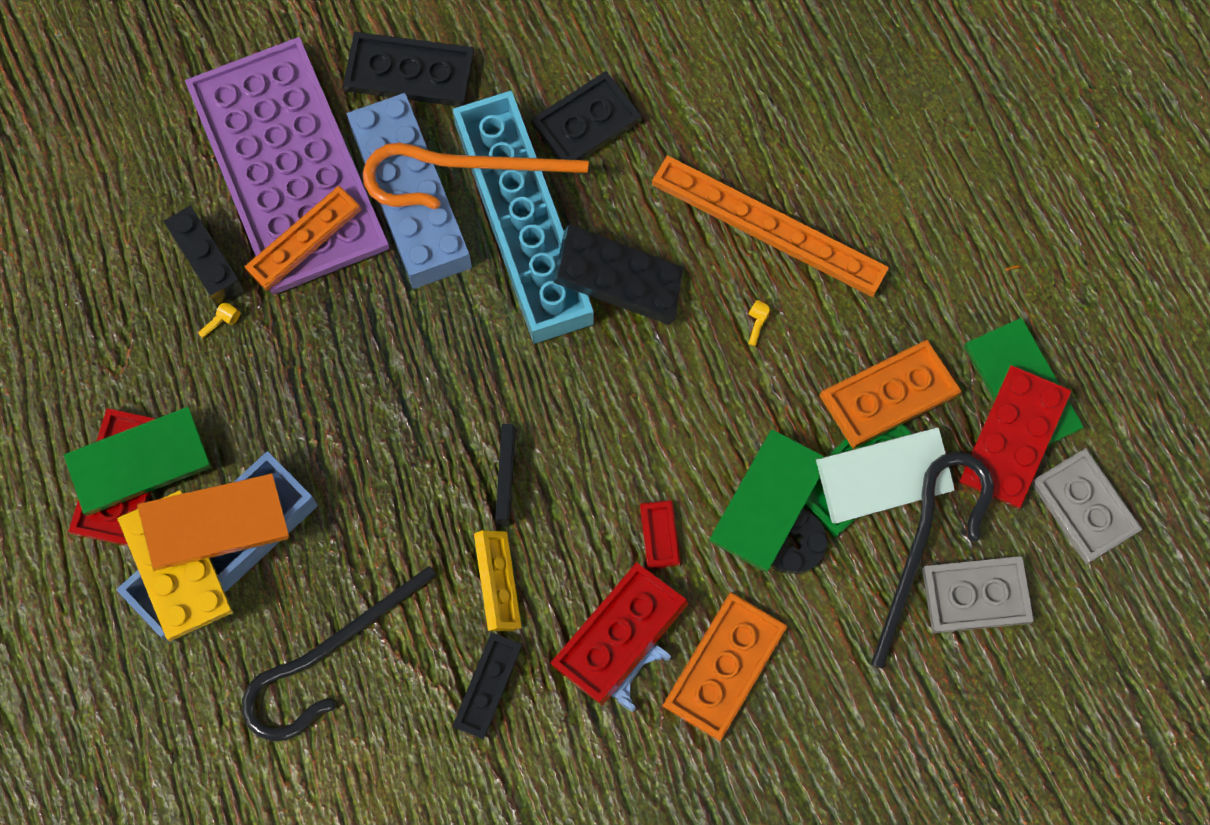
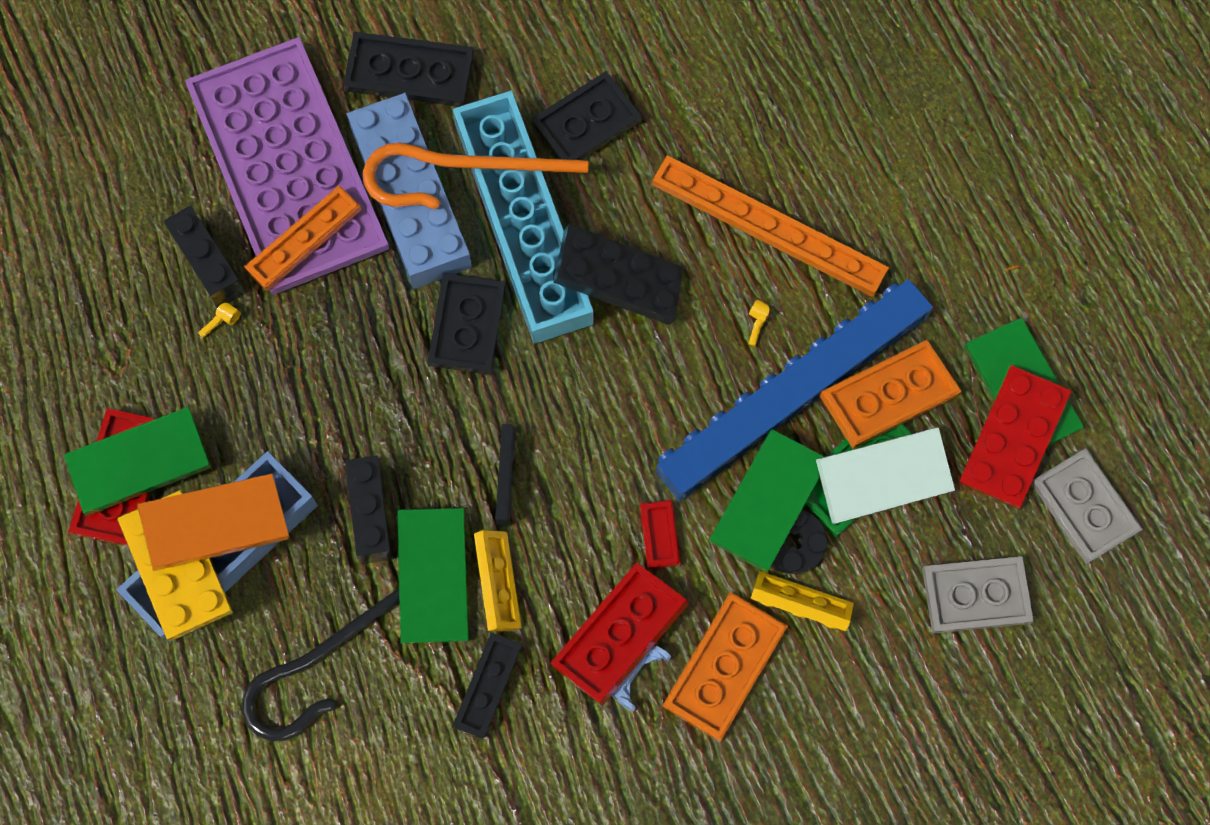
black piece [870,452,995,669] -> none
none -> black arch [345,455,394,564]
none -> green tile [397,508,468,644]
none -> black plate [427,273,506,375]
none -> blue brick [656,279,933,502]
none -> yellow plate [750,571,854,631]

